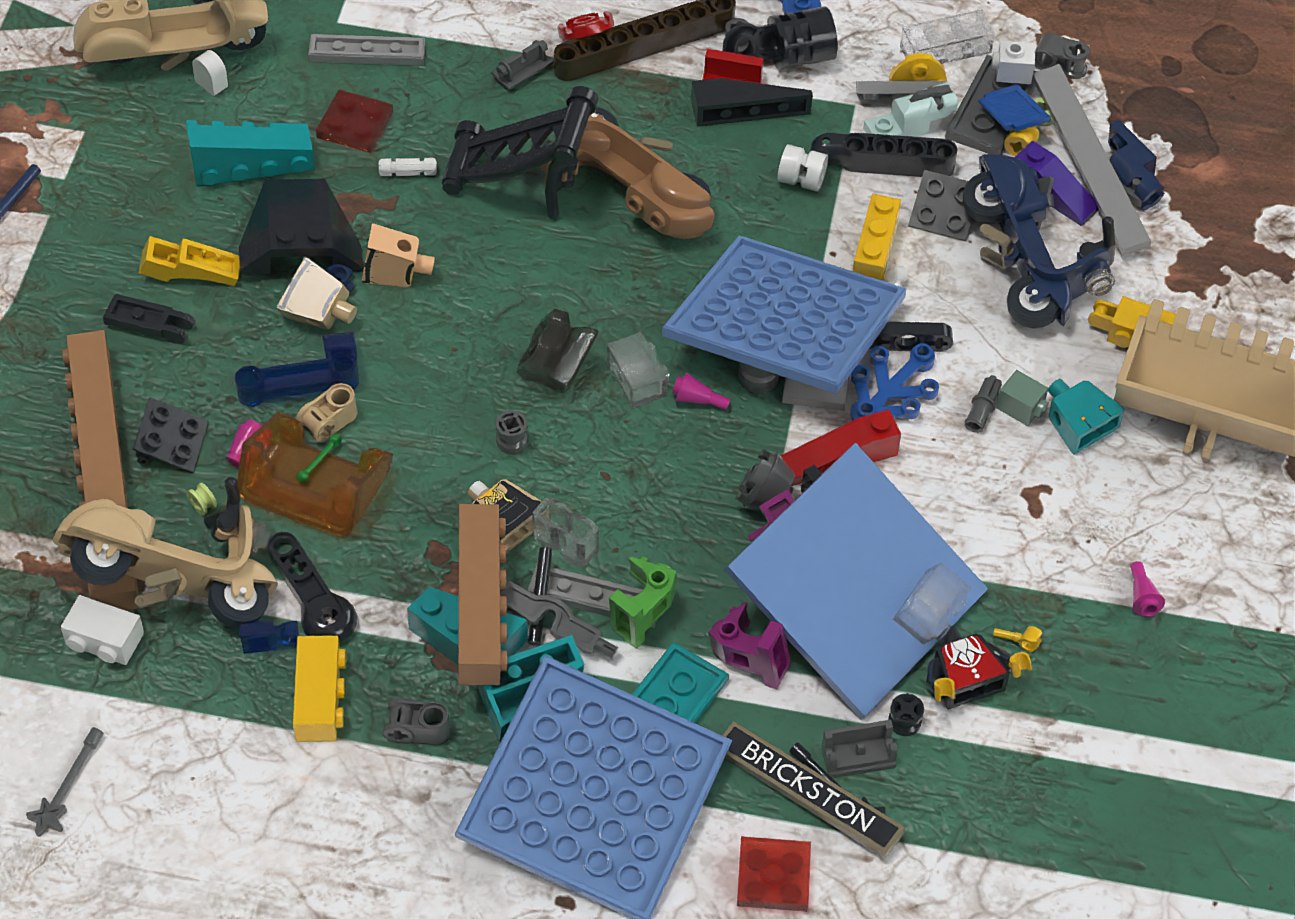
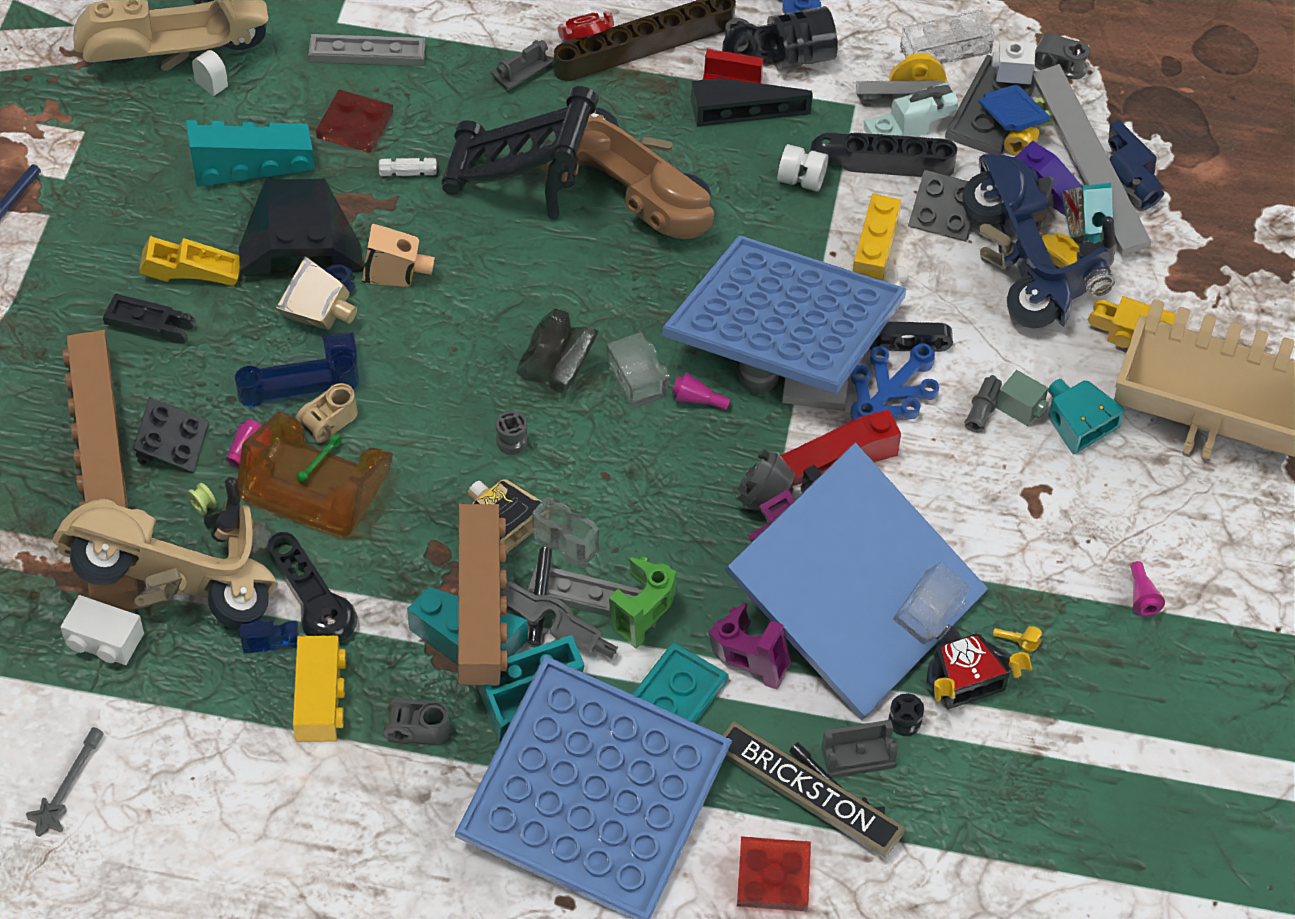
none -> yellow plate [1039,232,1079,268]
none -> torso [1062,183,1113,244]

